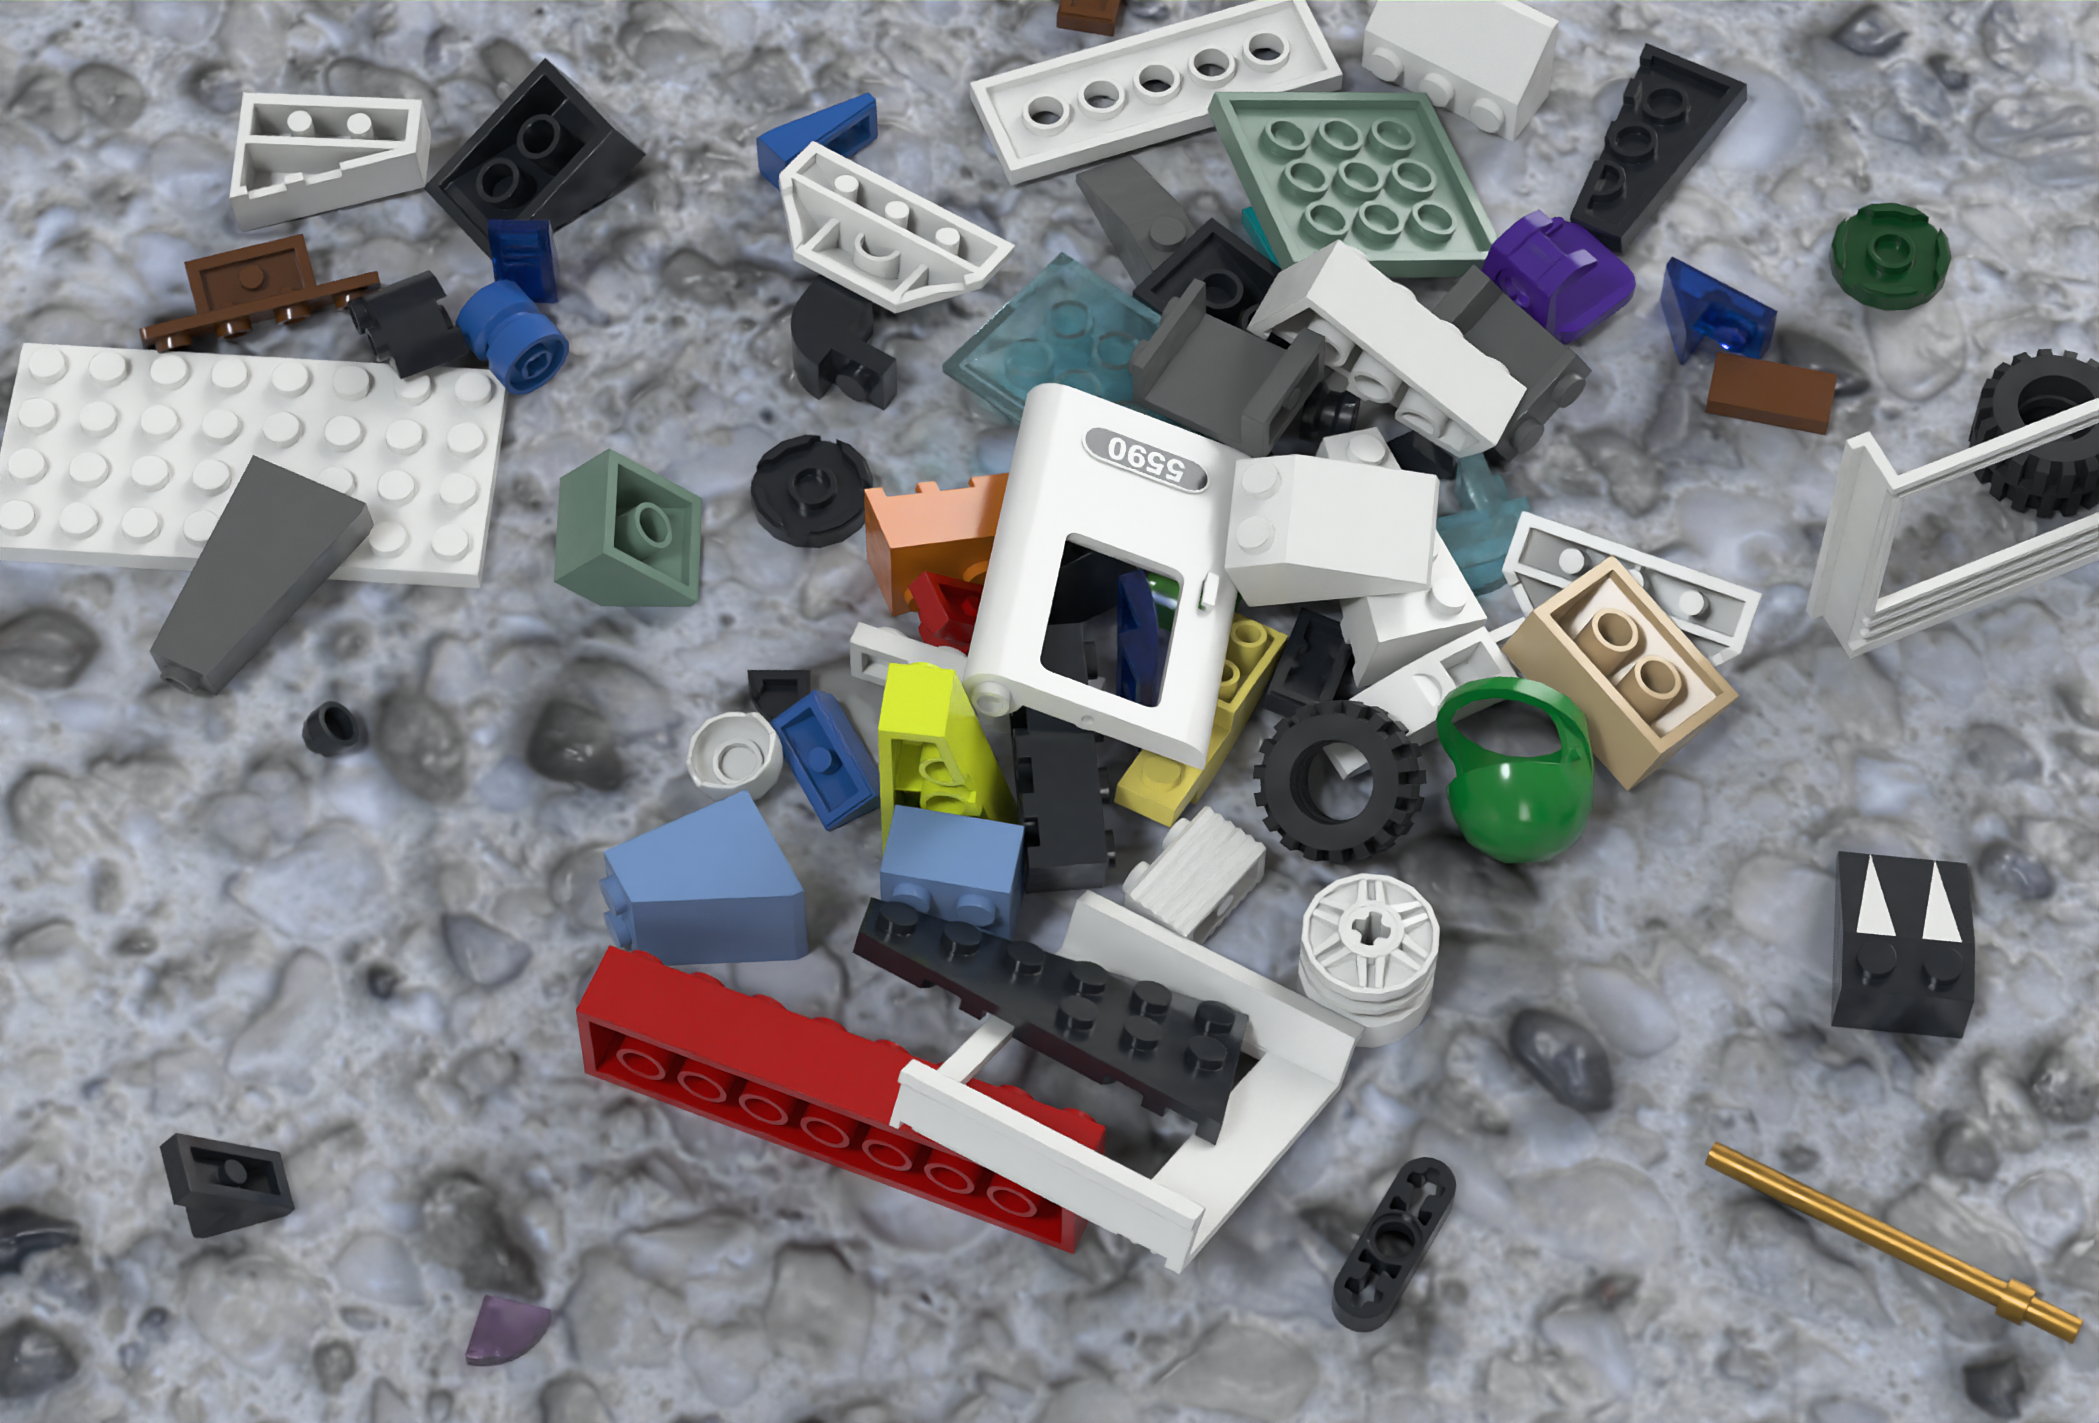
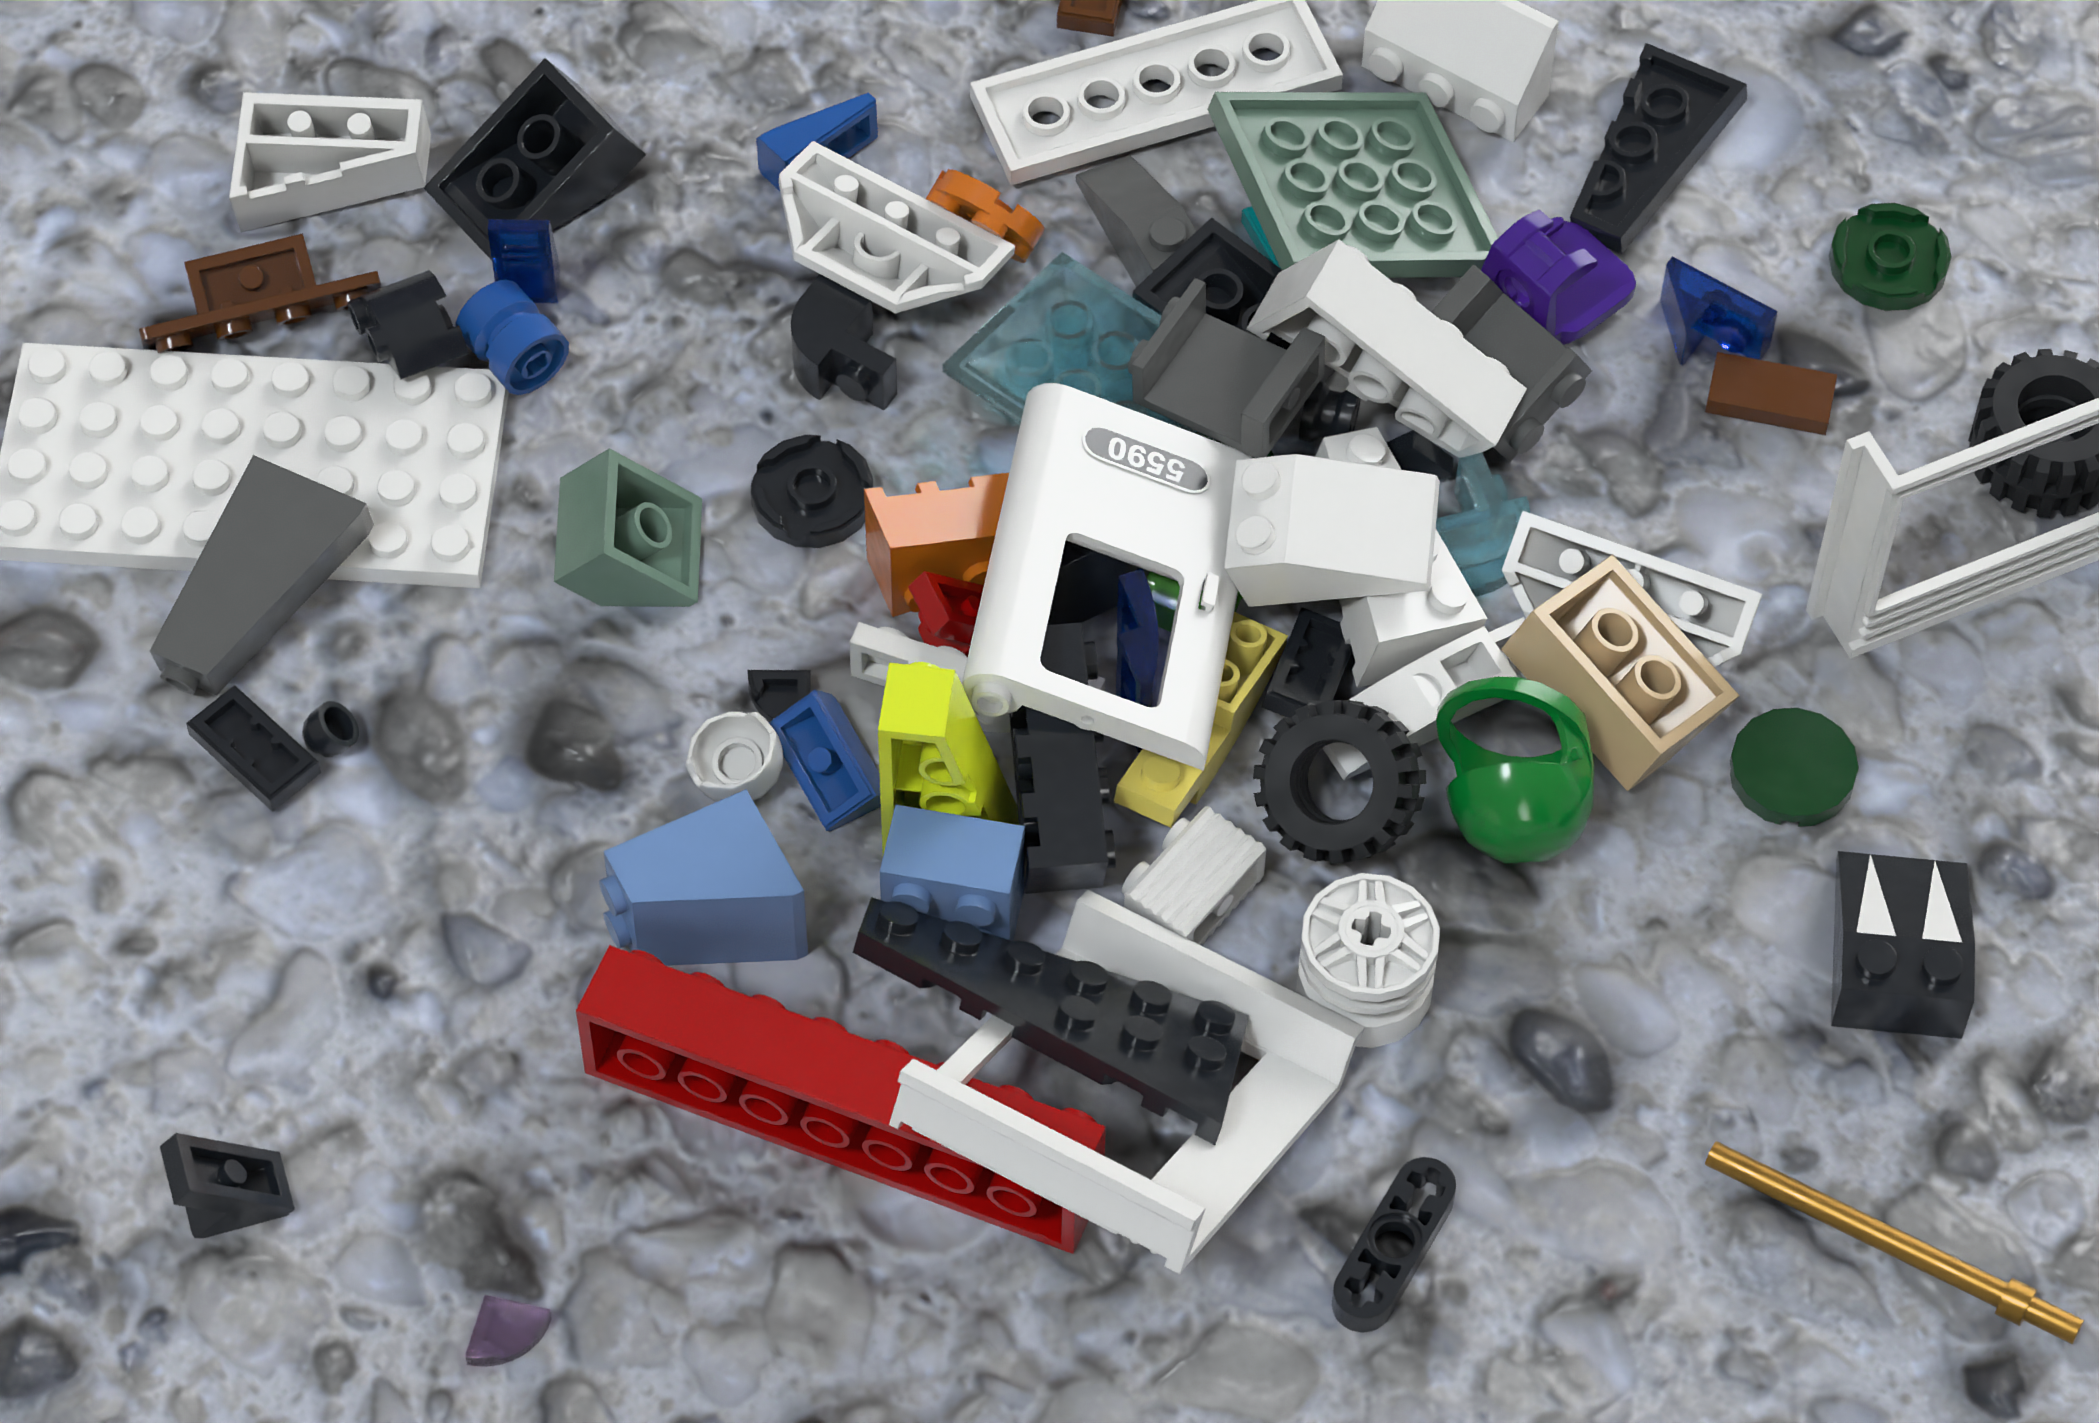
none -> black plate [186,685,321,812]
none -> orange plate [926,169,1045,263]
none -> dark green tile [1730,707,1859,827]

